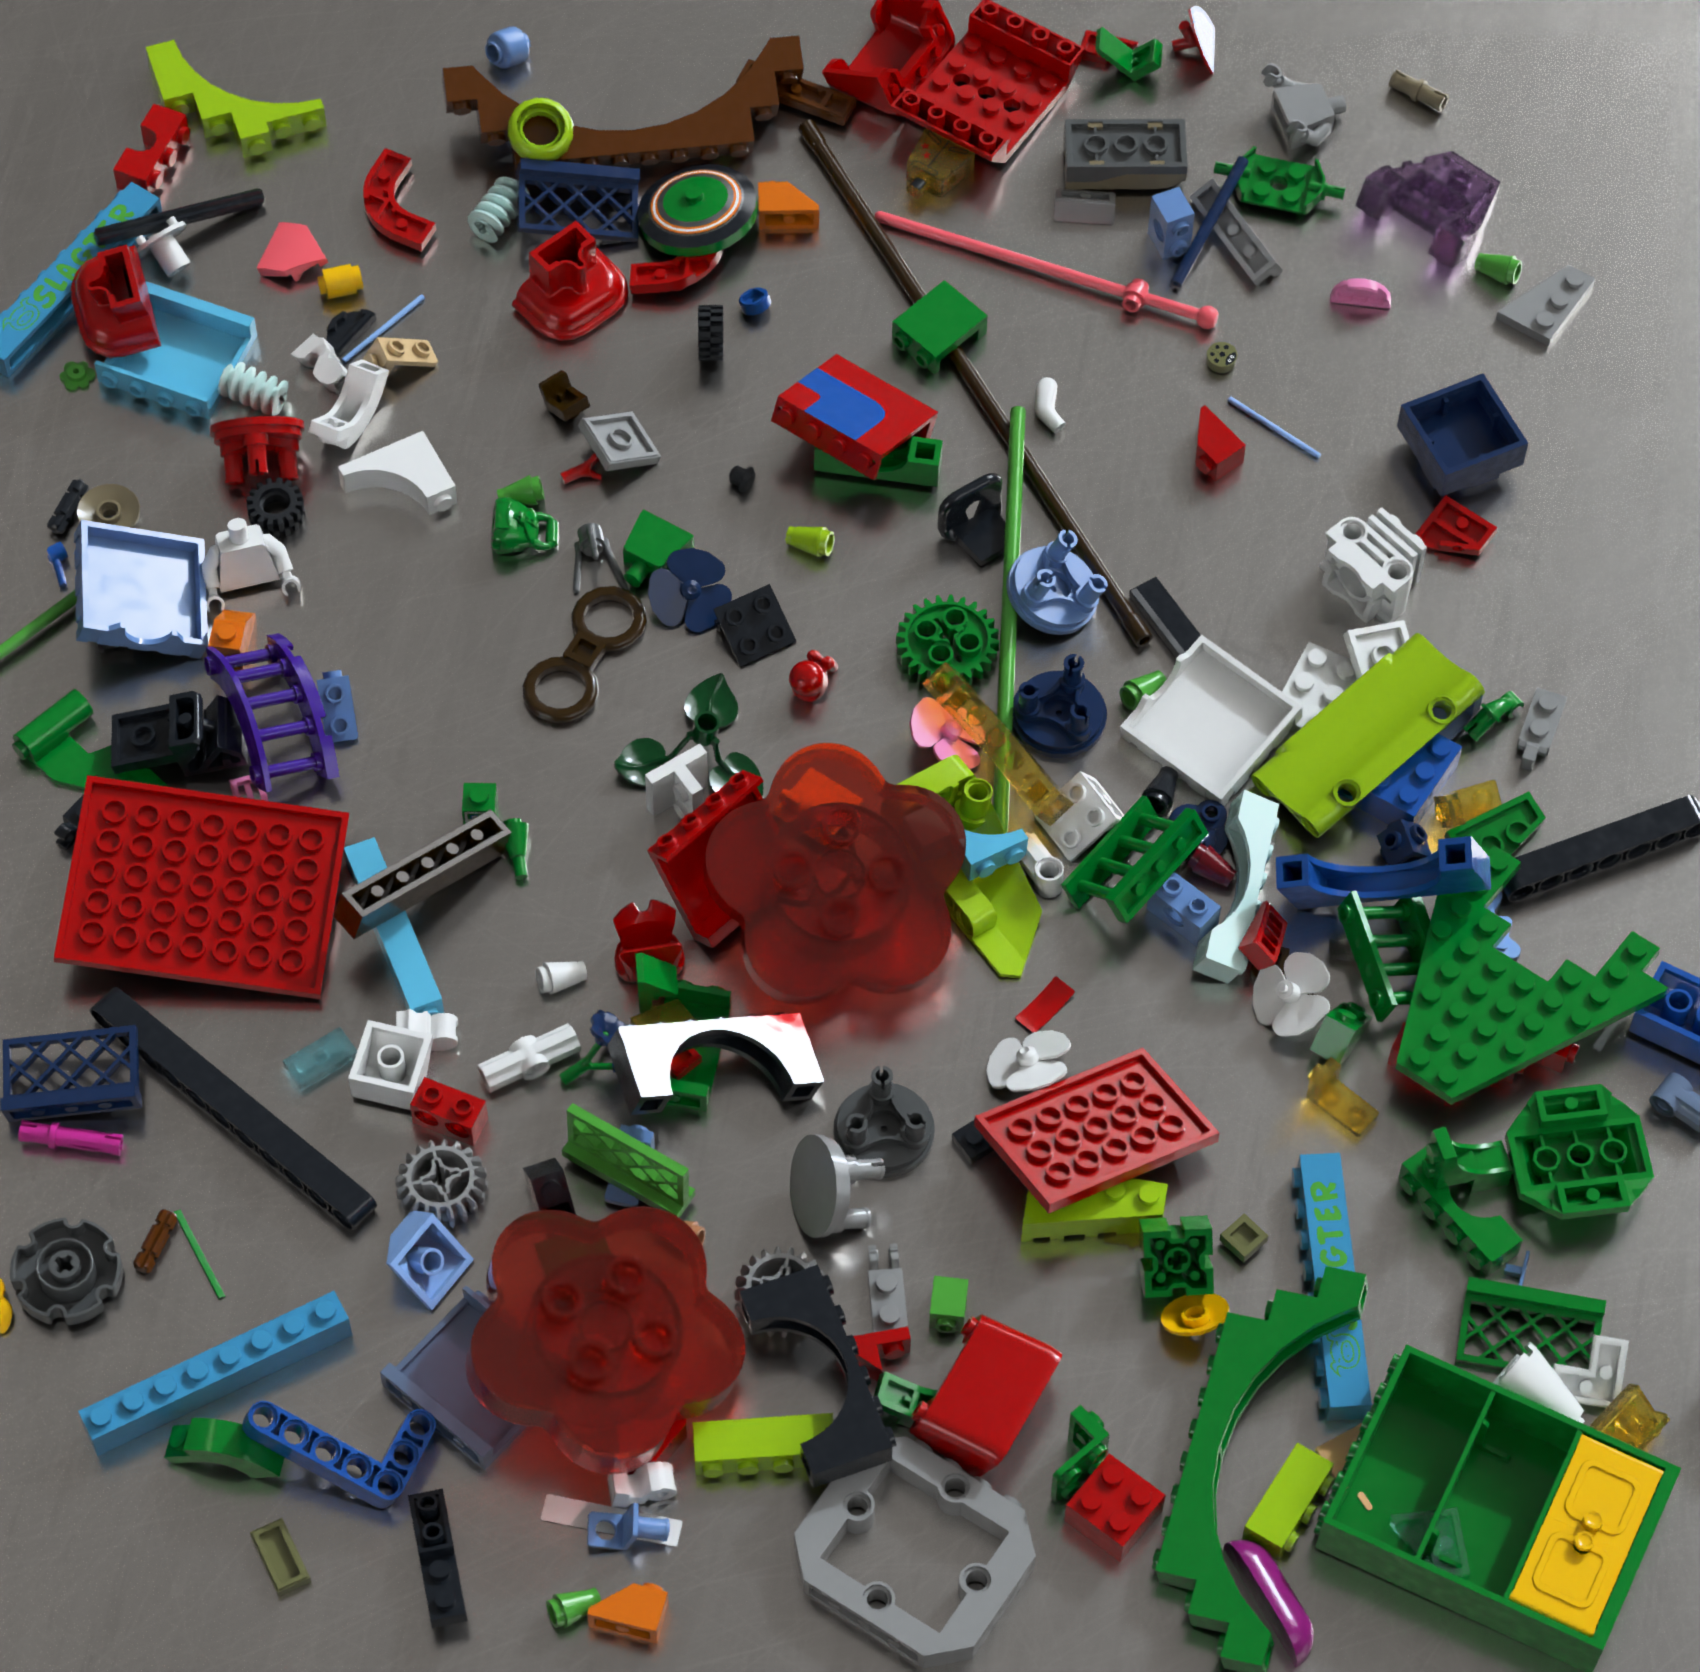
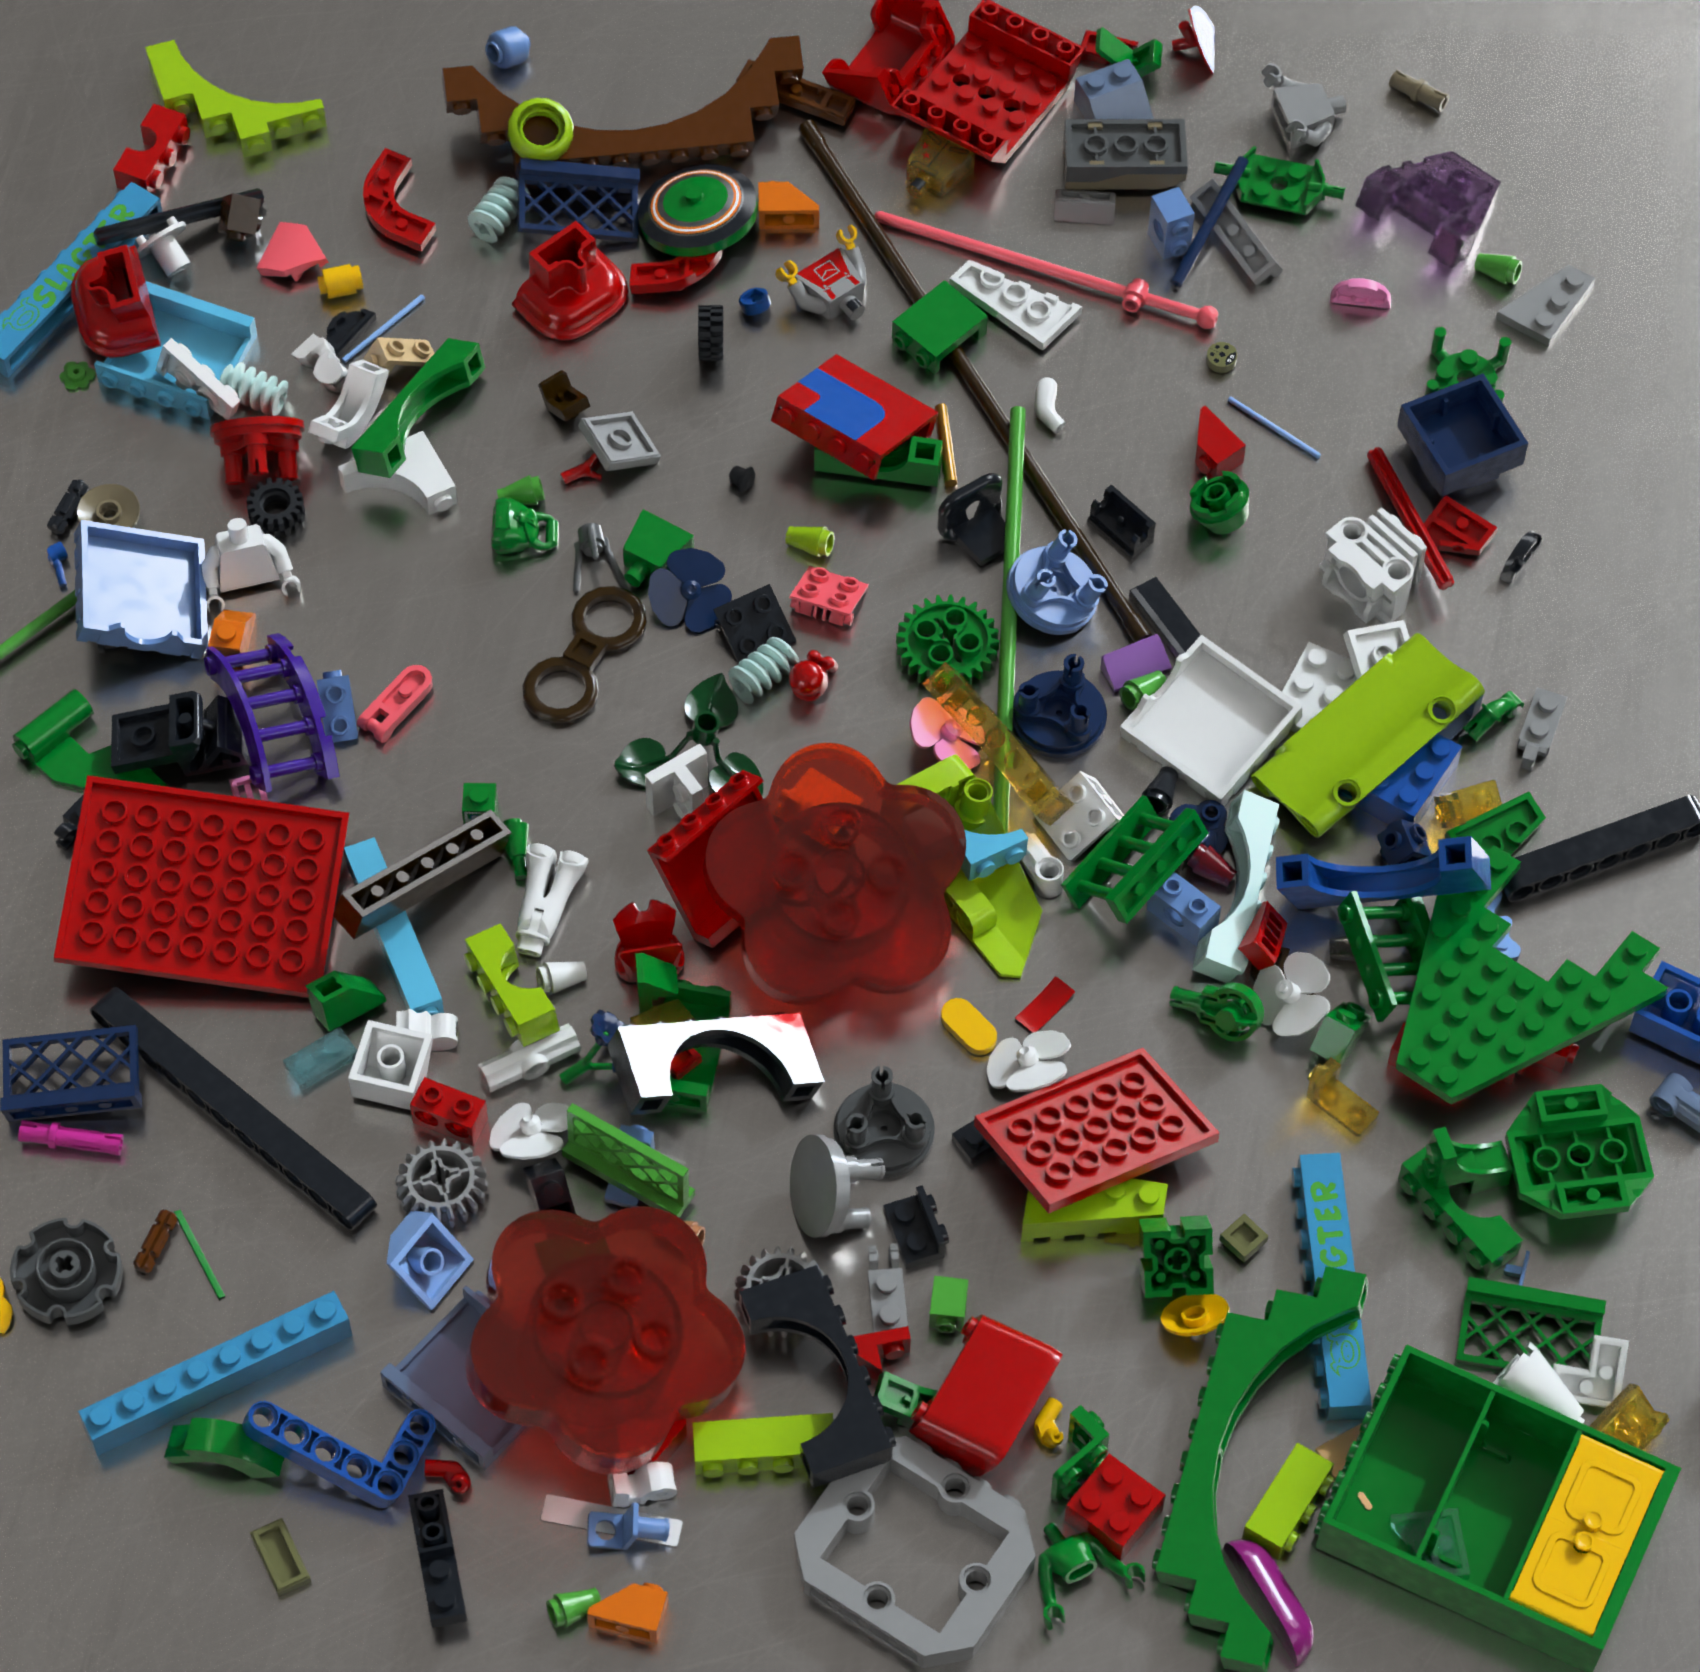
none -> white wing [155,338,241,420]
none -> dark brown brick [218,193,262,242]
none -> green slope [306,970,387,1032]
none -> green arch [351,338,486,478]
none -> coral plate [356,665,433,743]
none -> red arm [424,1459,471,1494]
none -> lime arch [464,923,560,1047]
none -> white piece [489,1102,569,1160]
none -> white piece [515,843,589,957]
none -> light aqua piece [728,637,800,704]
none -> torso [775,225,867,320]
none -> coral hinge [789,566,869,627]
none -> black bracket [883,1185,949,1269]
none -> pearl gold bar [935,404,957,487]
none -> yellow tile [941,998,997,1055]
none -> white wing [949,260,1082,351]
none -> yellow arm [1034,1397,1063,1448]
none -> green piece [1038,1523,1146,1630]
none -> sand blue slope [1074,59,1154,119]
none -> black hinge [1087,484,1156,560]
none -> medium lavender slope [1100,634,1172,693]
none -> green pin [1169,982,1264,1042]
none -> green cone [1190,471,1249,534]
none -> red axle [1367,447,1455,590]
none -> green plate [1424,327,1512,403]
none -> black tile [1500,530,1543,584]

